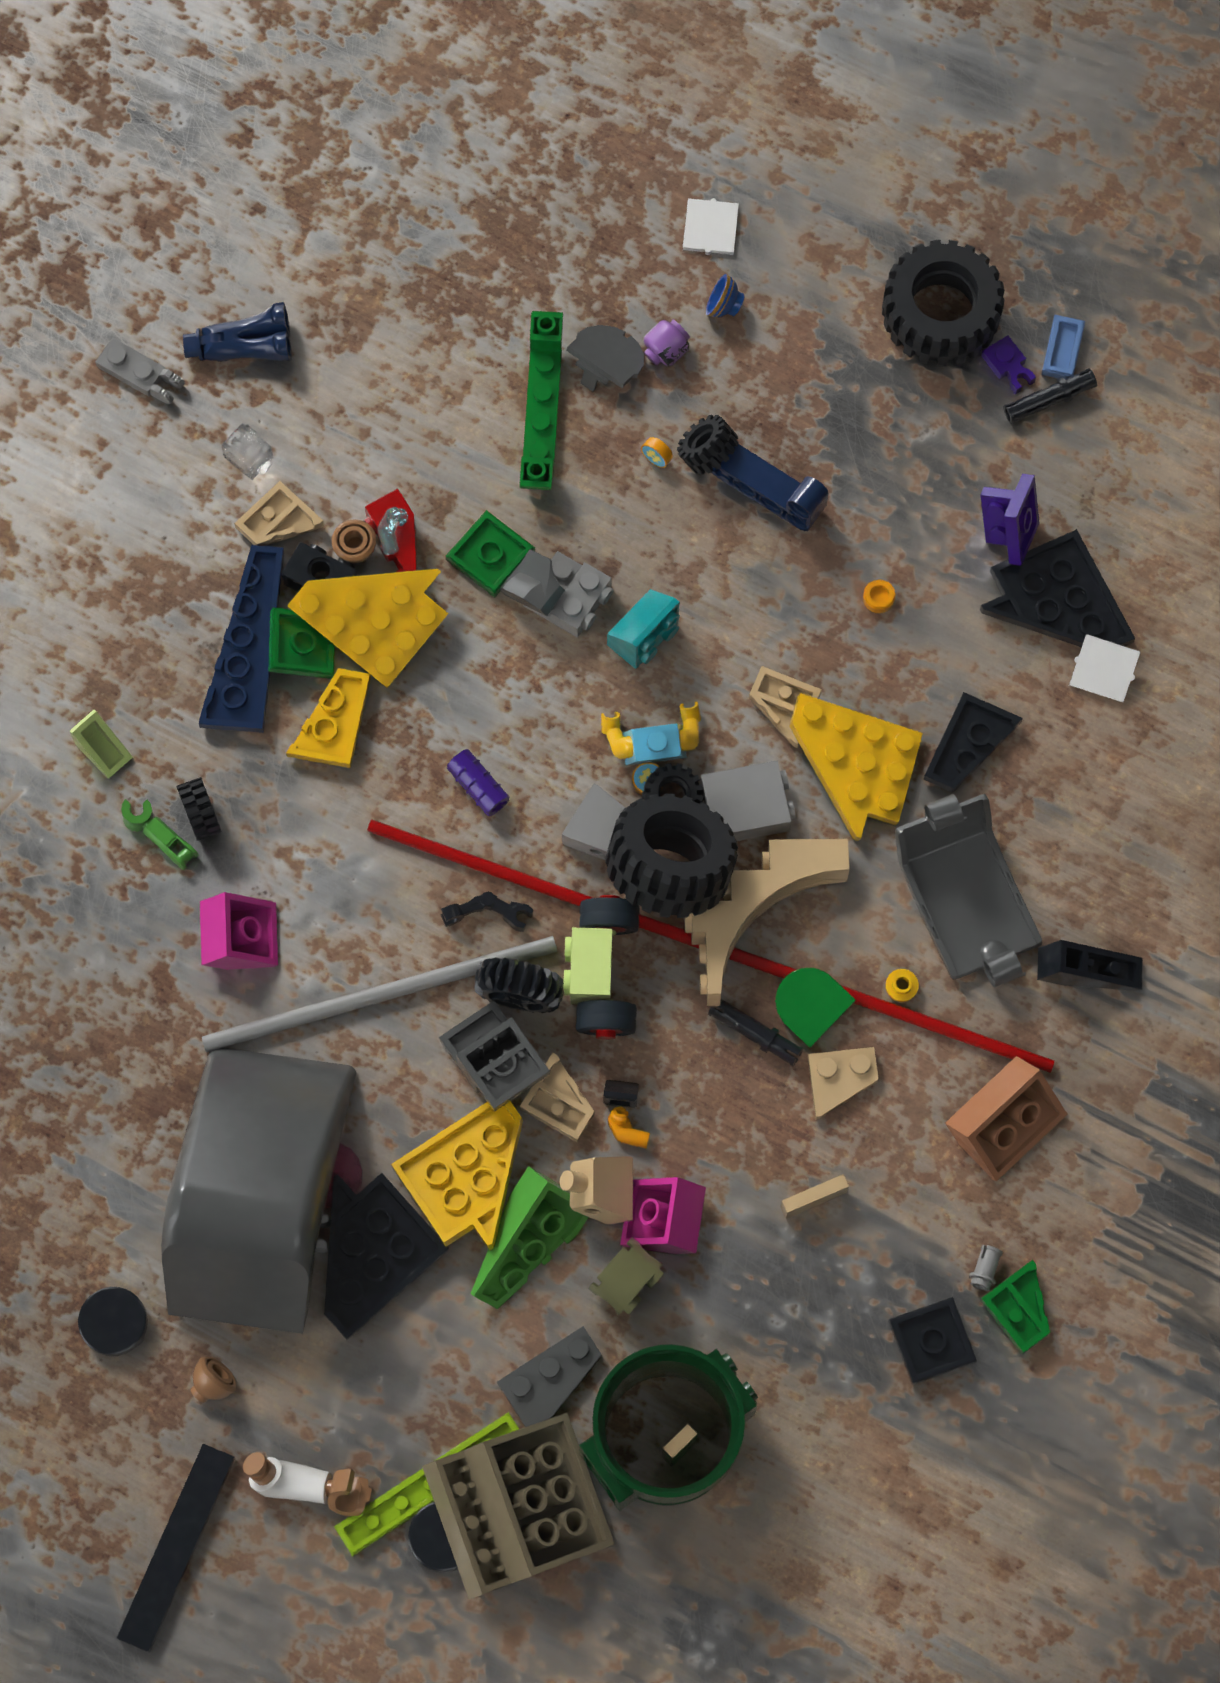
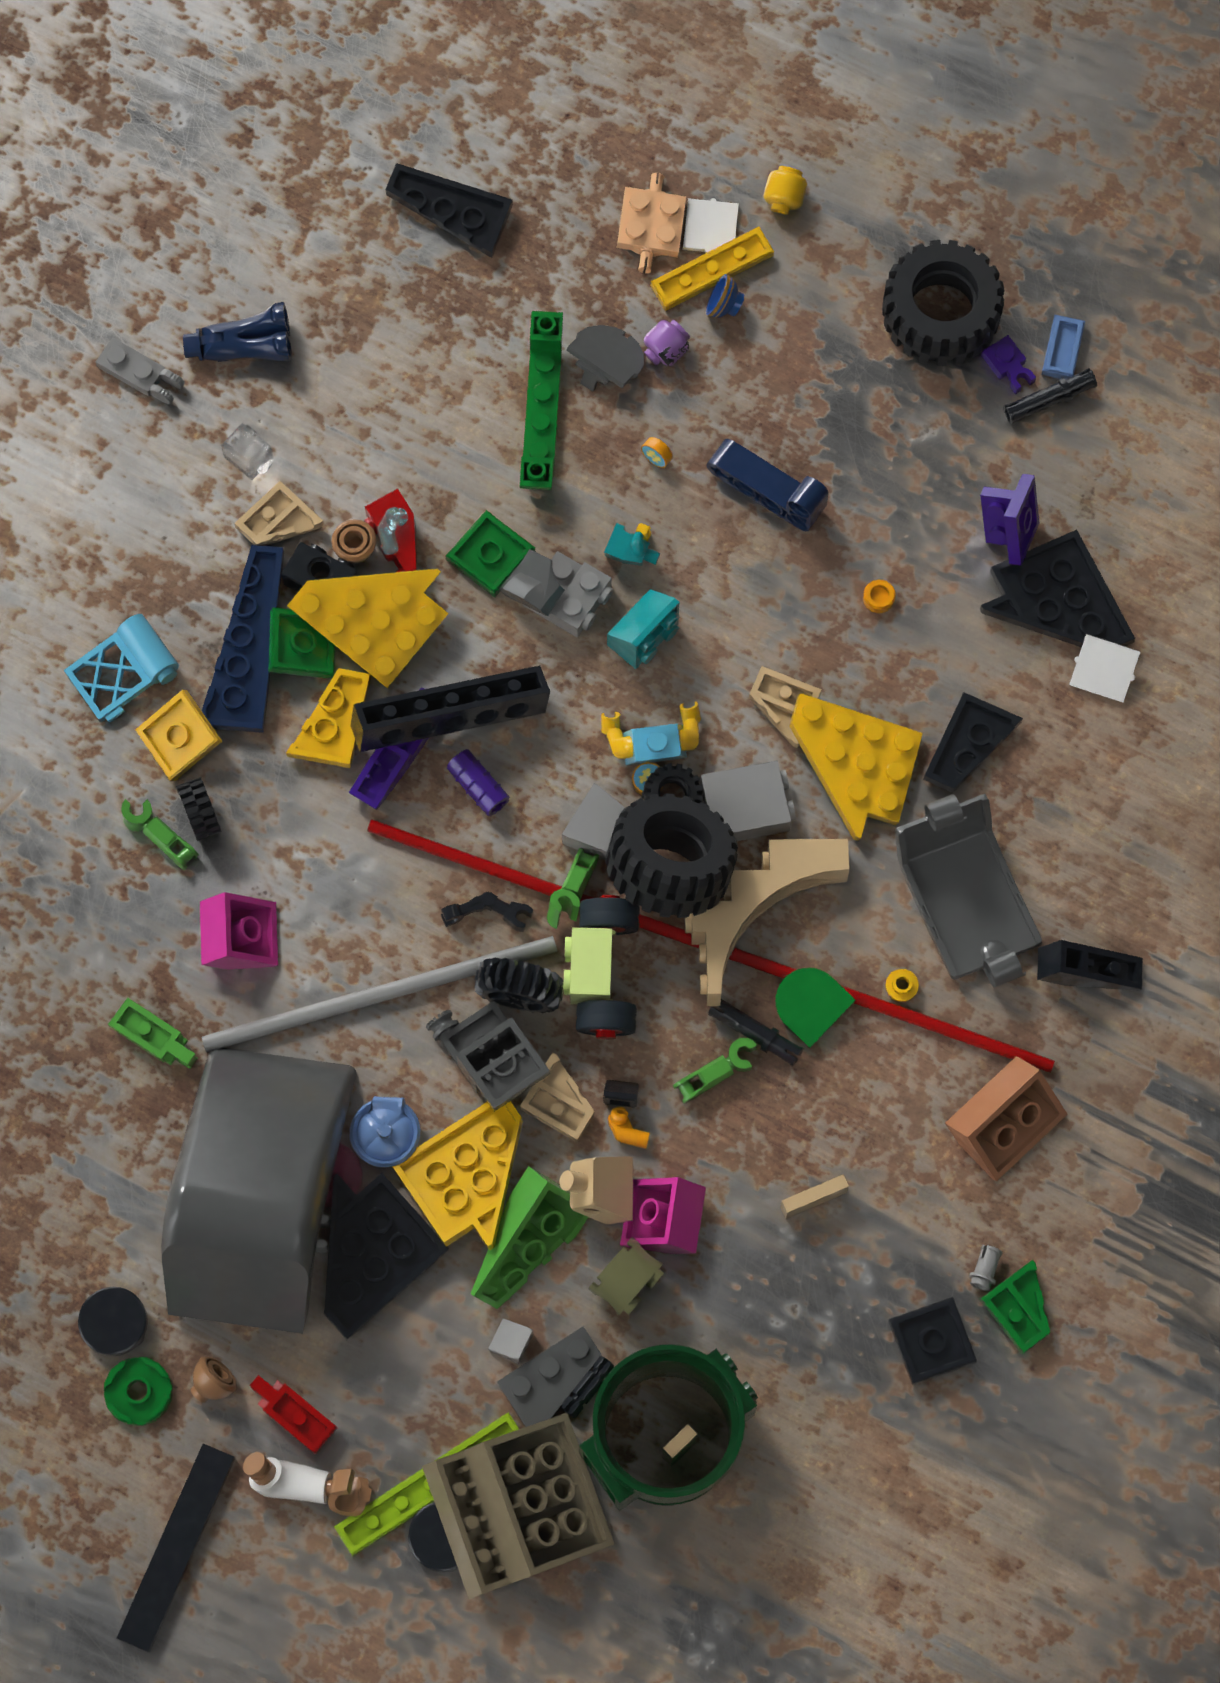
yellowish green slope [70,710,133,779] -> none
black tyre [677,415,738,475] -> none
tan wing [807,1047,879,1119] -> none
none -> medium azure piece [64,614,179,723]
none -> green tile [104,1357,173,1426]
none -> bright green hinge [108,998,198,1069]
none -> yellow plate [135,689,222,781]
none -> red hinge [249,1375,338,1455]
none -> dark purple slope [349,687,429,810]
none -> medium blue piece [350,1096,421,1167]
none -> black brick [351,665,550,752]
none -> black wing [385,163,513,258]
none -> dark grey bush [426,1010,459,1041]
none -> light grey slope [488,1318,534,1364]
none -> bright green piece [547,848,600,929]
none -> black axle [562,1356,614,1418]
none -> teal piece [604,523,660,566]
none -> light nougat plate [616,173,686,273]
none -> yellow tile [650,226,774,311]
none -> bright green piece [673,1038,757,1104]
none -> yellow head [763,166,807,215]

